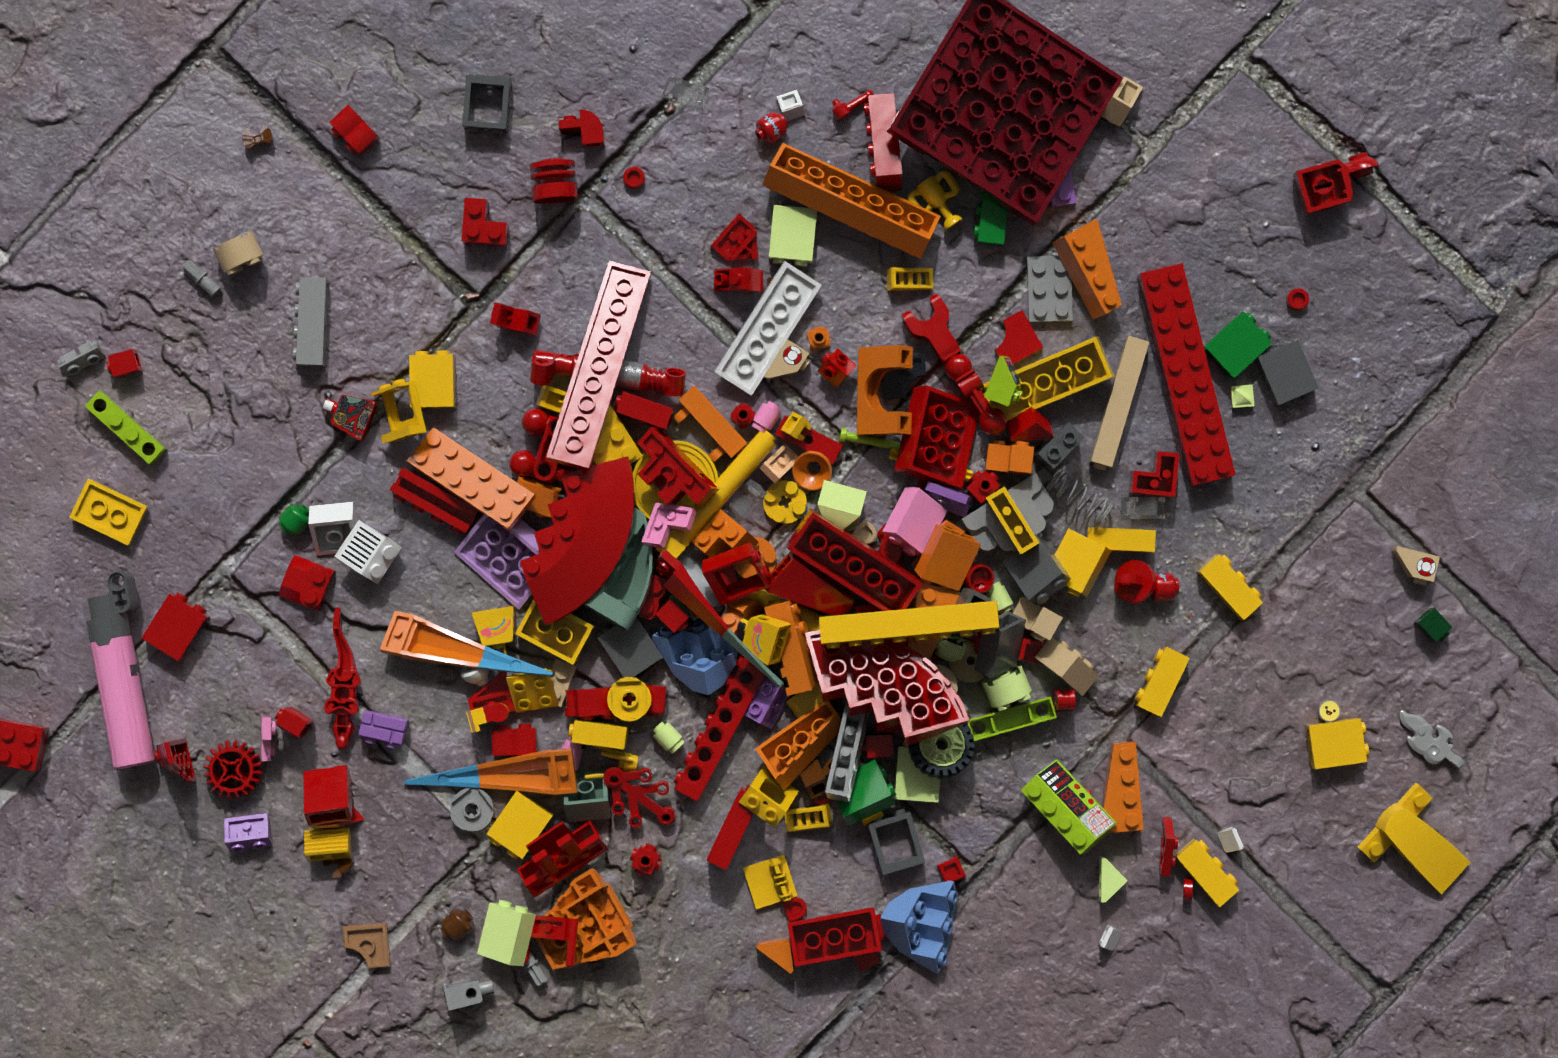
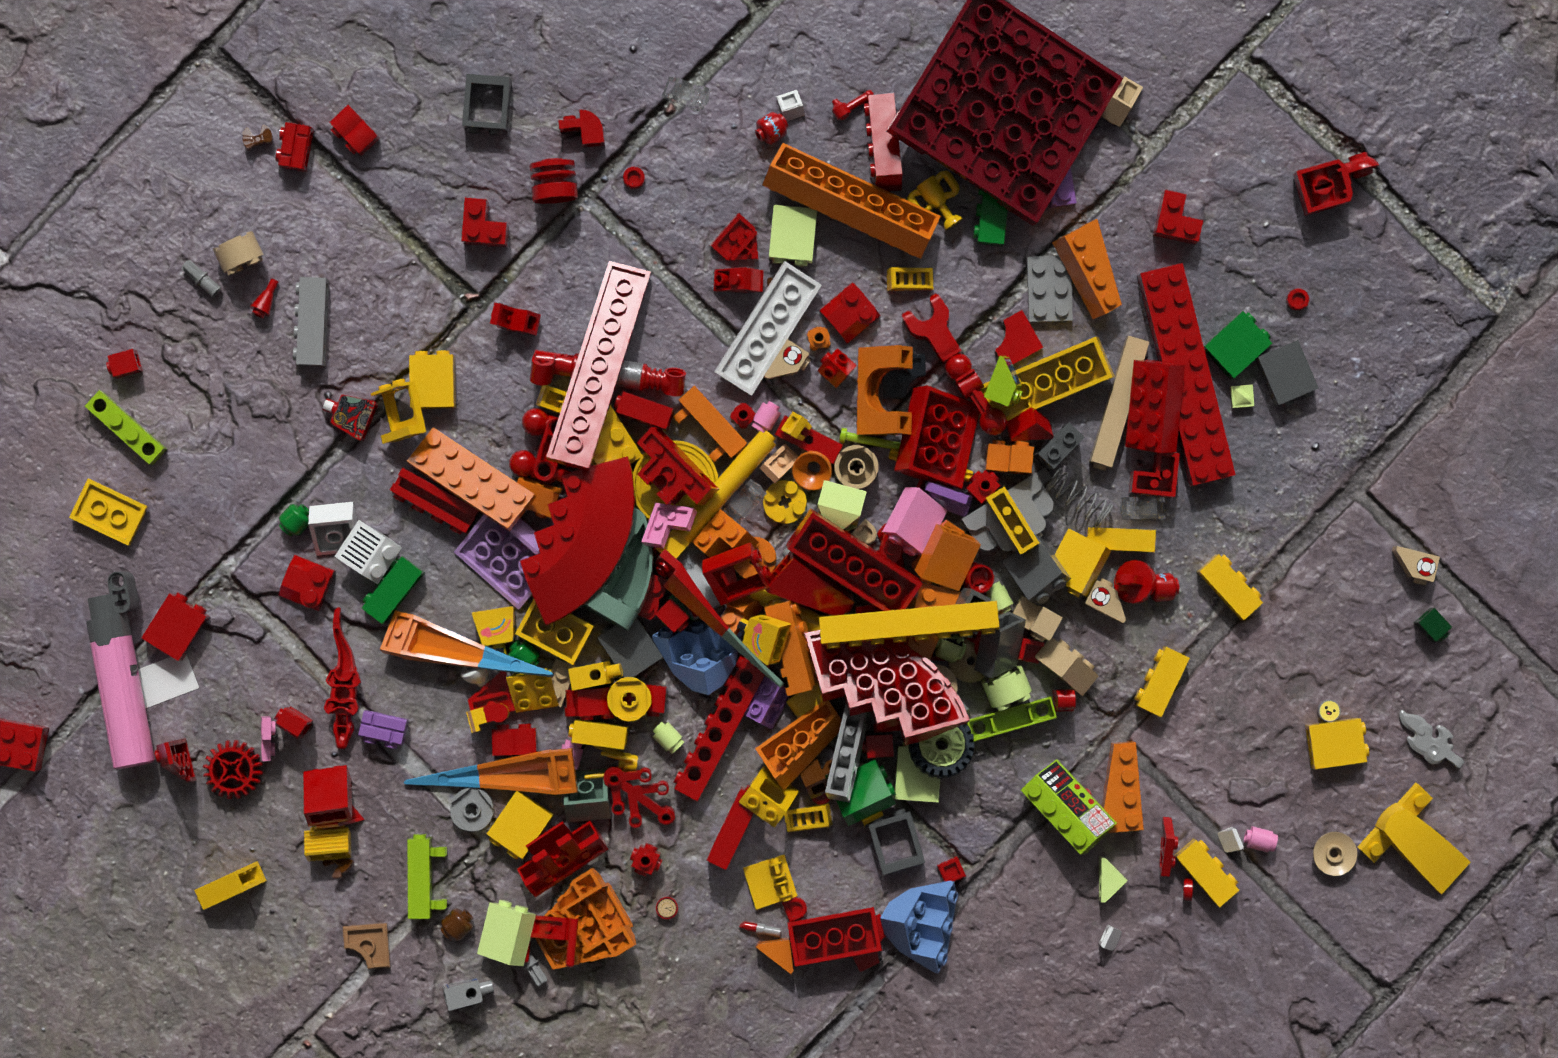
light grey hinge [57,340,106,377] -> none
bracket [224,813,272,852] -> none
none -> white sticker [138,652,199,708]
none -> yellow slope [194,861,267,910]
none -> red cone [250,278,279,318]
none -> red brick [275,122,314,172]
none -> green brick [362,556,425,624]
none -> lime brick [407,834,447,919]
none -> green head [508,640,540,666]
none -> yellow torso [568,661,623,691]
none -> tile [656,896,678,919]
none -> light grey piece [739,921,781,937]
none -> red slope [819,282,881,344]
none -> tan brick [834,445,878,490]
none -> tan slope [1083,578,1126,623]
none -> red brick [1125,360,1185,453]
none -> red brick [1153,190,1203,245]
none -> bright pink brick [1244,826,1278,853]
none -> tan dish [1313,832,1357,876]

